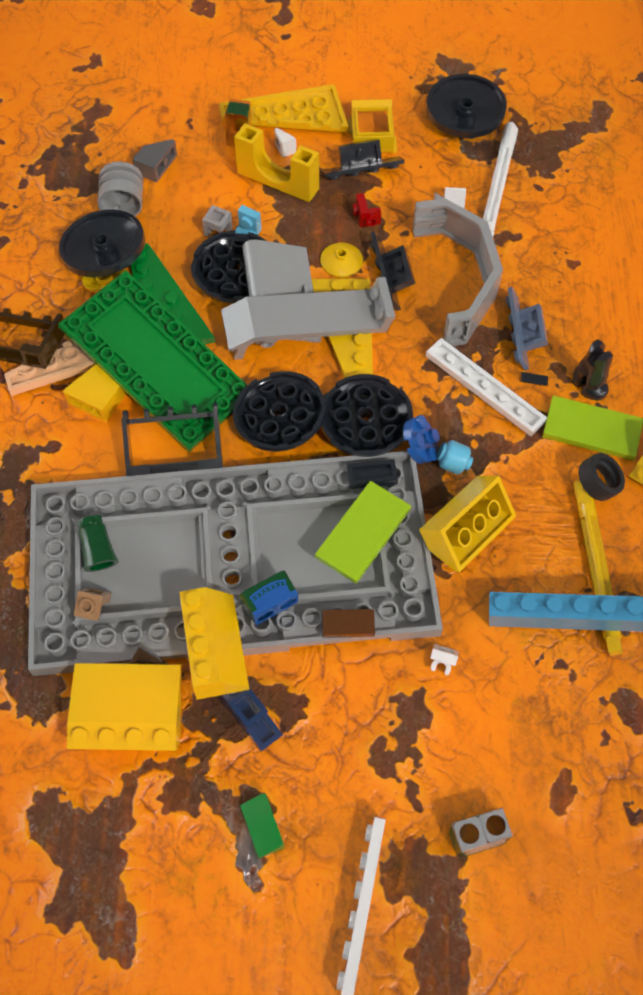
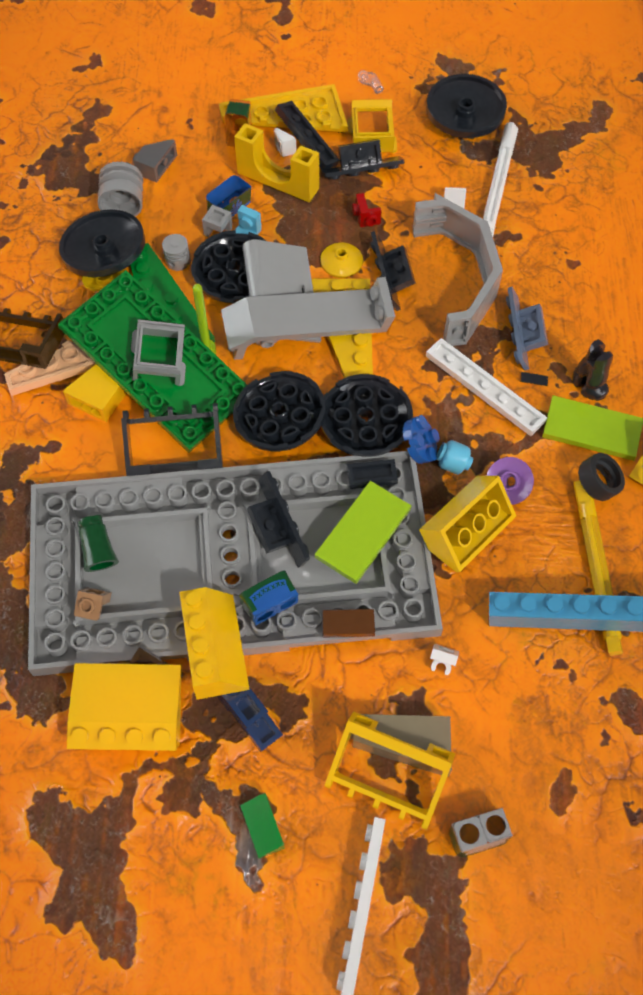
none -> light grey piece [131,320,186,386]
none -> light grey piece [162,234,191,271]
none -> lime piece [193,284,216,355]
none -> blue piece [206,175,251,217]
none -> black bracket [247,471,310,568]
none -> black plate [275,101,340,171]
none -> yellow hinge [325,712,455,830]
none -> dark tan slope [350,714,452,776]
none -> clear arm [358,70,384,94]
none -> medium lavender dish [486,457,534,505]

